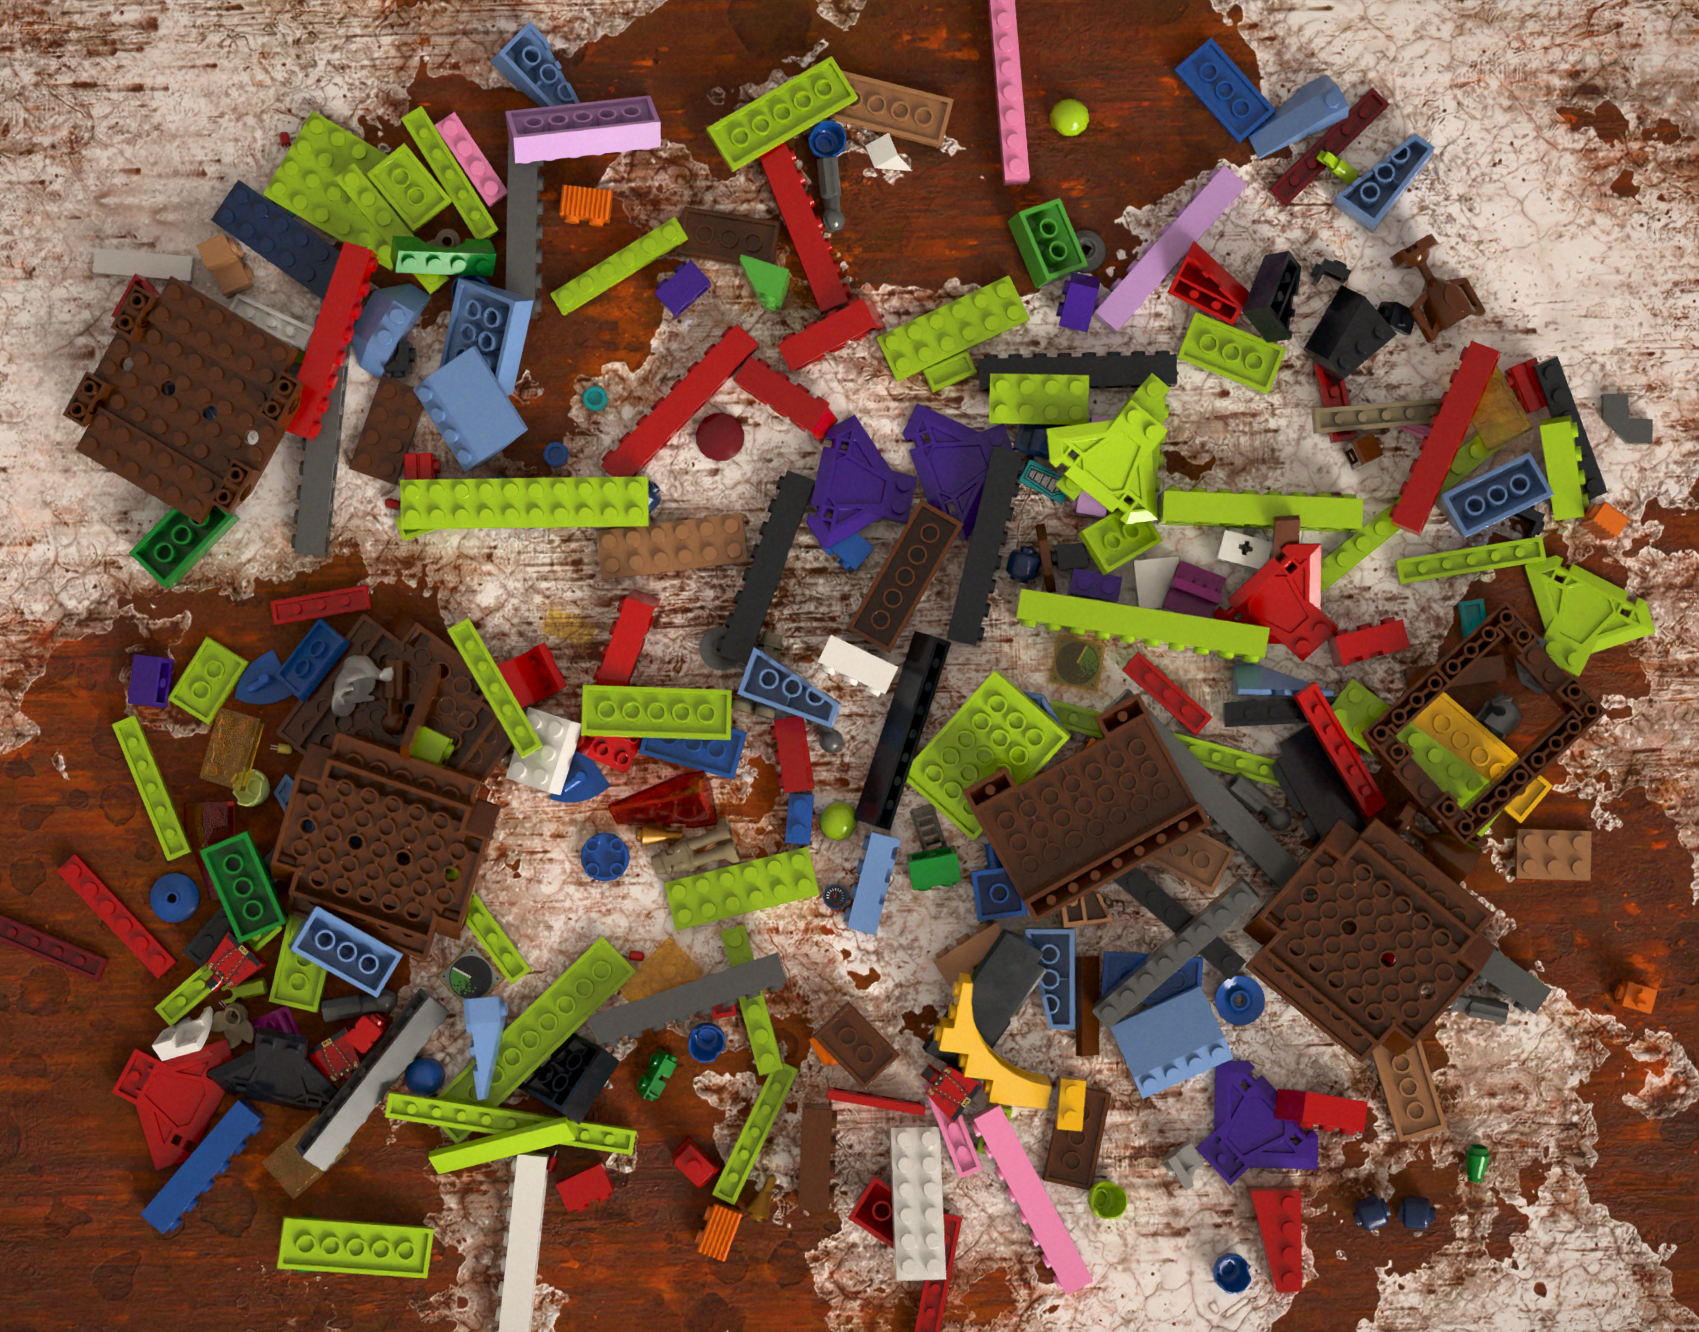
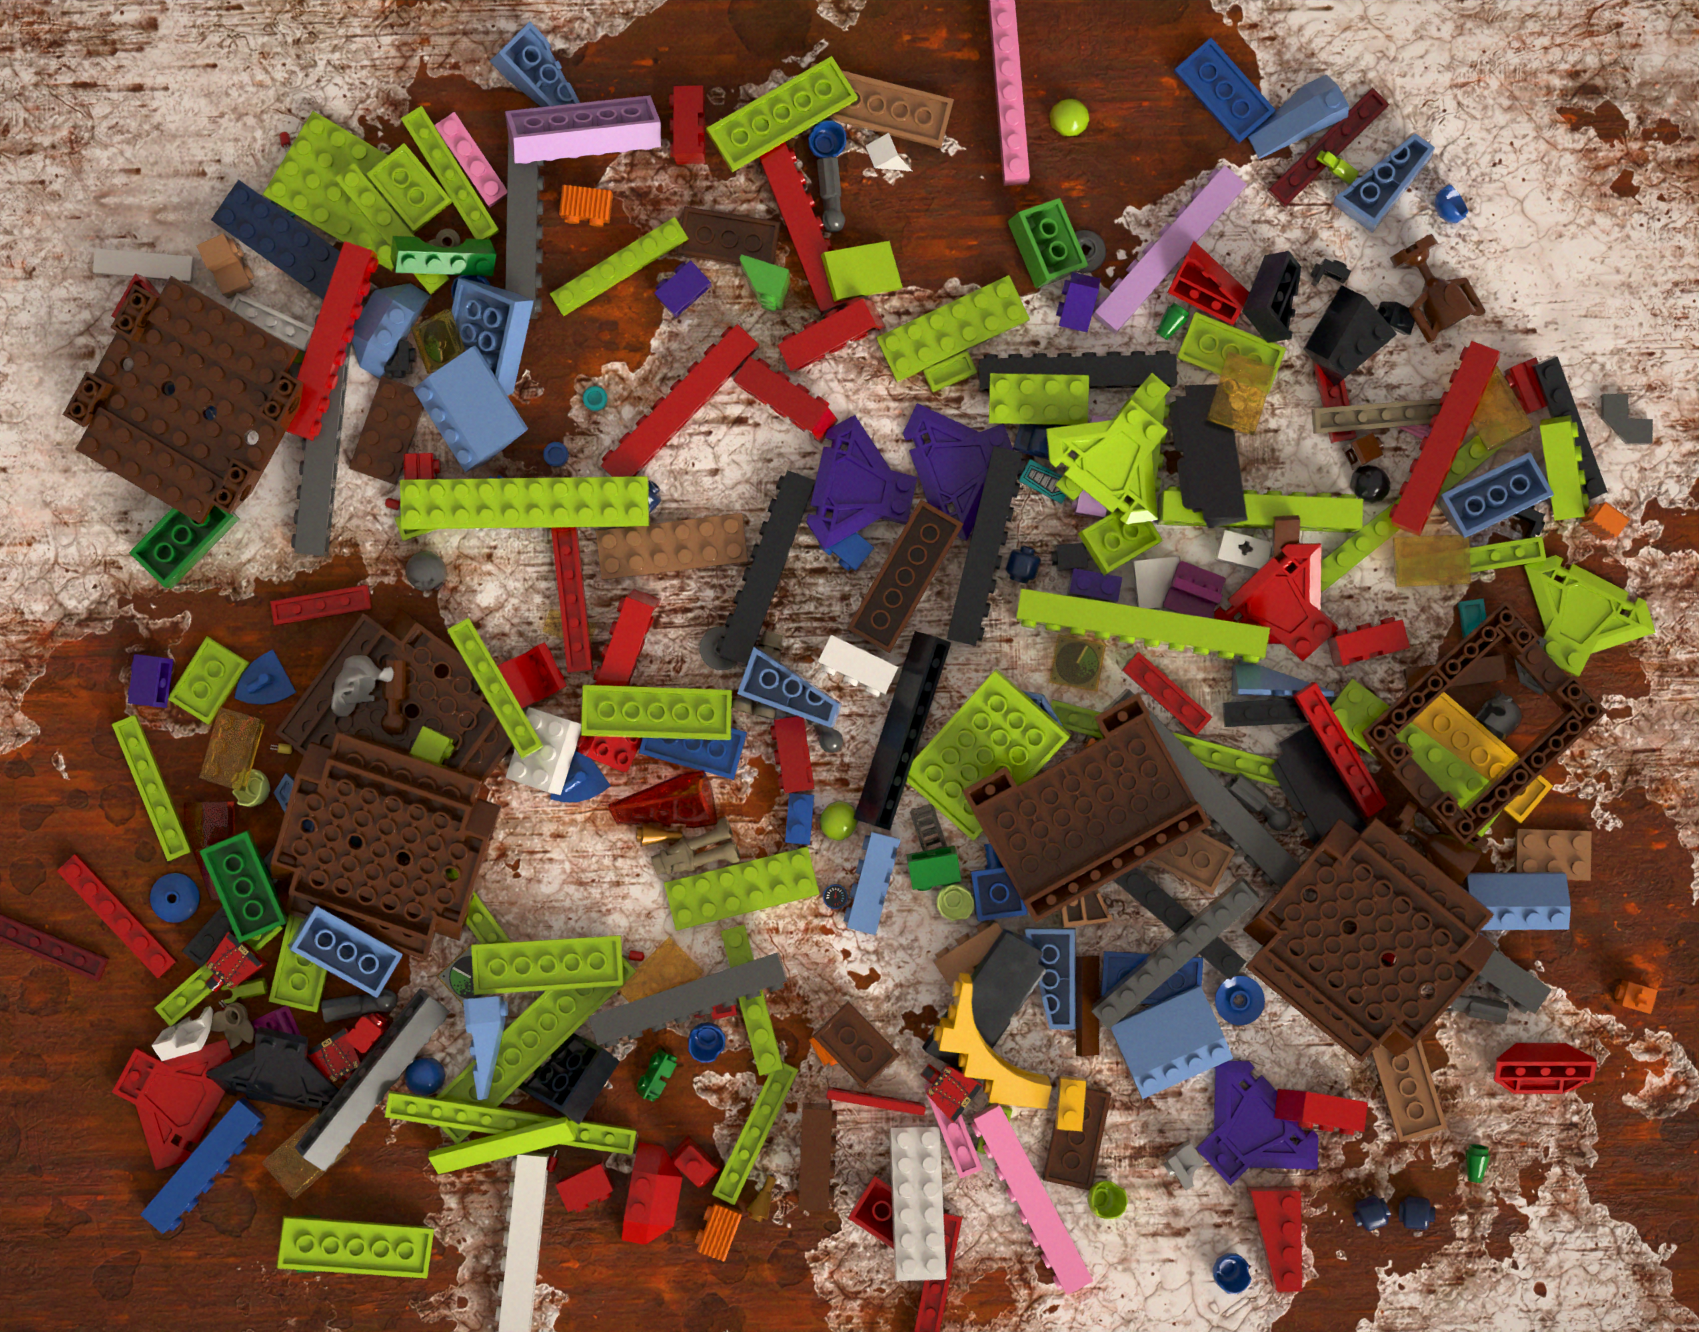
blue tile [275,618,351,702] -> none
reddish brown tile [400,664,441,760] -> none
blue dish [580,832,630,882] -> none
dark red dish [696,413,744,461] -> none
reddish brown tile [1035,523,1057,593] -> none
none -> dark grey helmet [405,551,447,592]
none -> clear yellow tile [411,309,466,374]
none -> lime plate [471,935,624,995]
none -> red plate [551,527,593,674]
none -> red wedge [621,1142,683,1245]
none -> red wedge [669,86,706,165]
none -> lime tile [821,241,902,302]
none -> yellowish green hair [937,883,975,921]
none -> green cone [1156,302,1189,340]
none -> black slope [1169,384,1248,528]
none -> clear yellow plate [1207,351,1276,435]
none -> black hair [1350,465,1391,504]
none -> clear yellow plate [1393,535,1471,588]
none -> blue hair [1434,184,1469,223]
none -> medium blue slope [1465,872,1571,930]
none -> red wedge [1493,1043,1597,1094]

